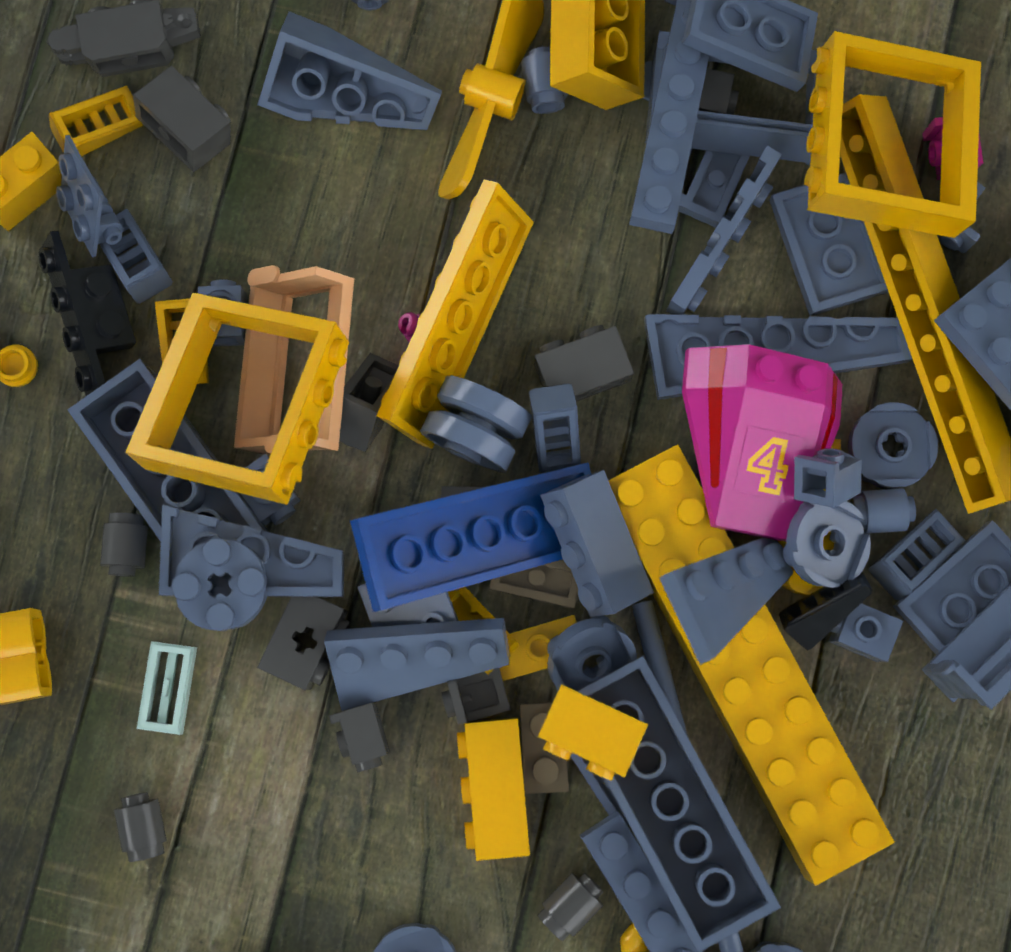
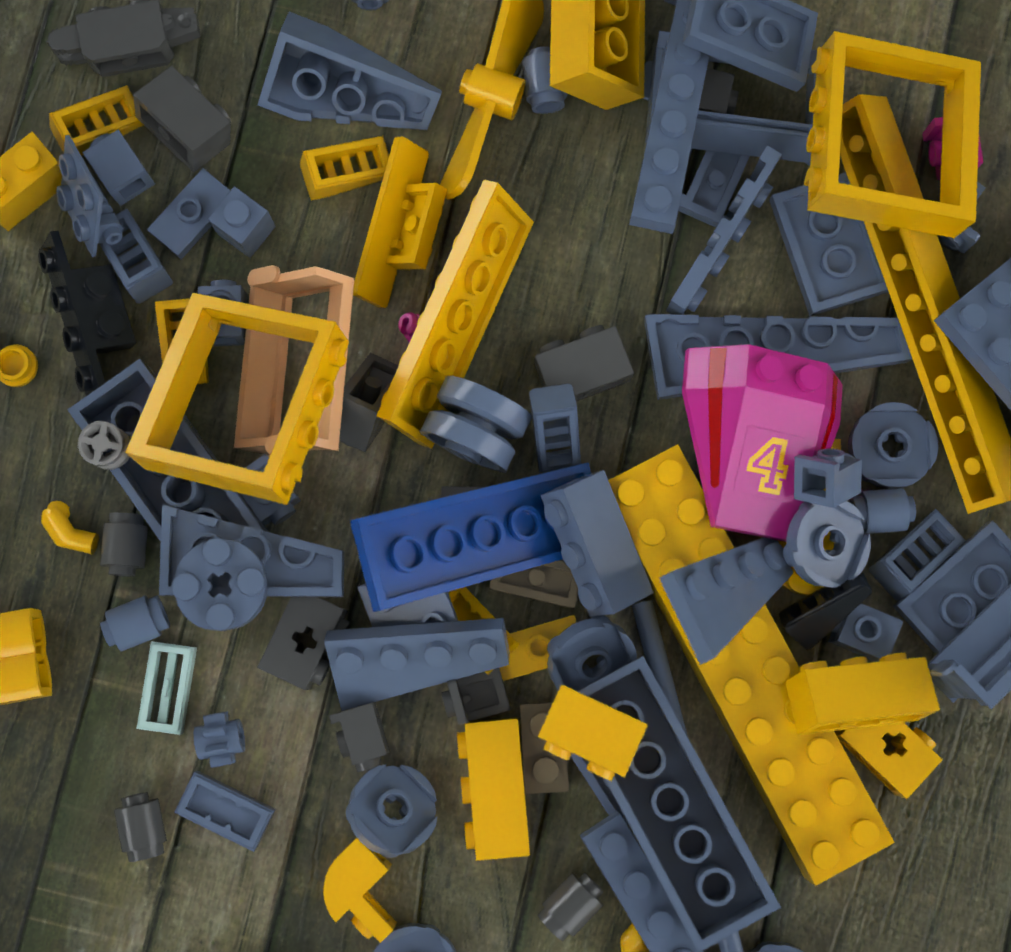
none -> yellow arm [41,501,99,554]
none -> light grey wheel [78,421,130,470]
none -> sand blue brick [82,130,155,206]
none -> sand blue brick [100,595,170,652]
none -> sand blue plate [147,168,230,260]
none -> sand blue plate [174,771,276,852]
none -> sand blue gear [193,711,245,768]
none -> sand blue brick [208,186,276,258]
none -> yellow slope [300,136,389,201]
none -> yellow brick [323,837,397,943]
none -> sand blue plate [345,764,438,858]
none -> yellow bracket [353,136,448,308]
none -> yellow brick [785,653,940,735]
none -> yellow brick [834,723,943,799]

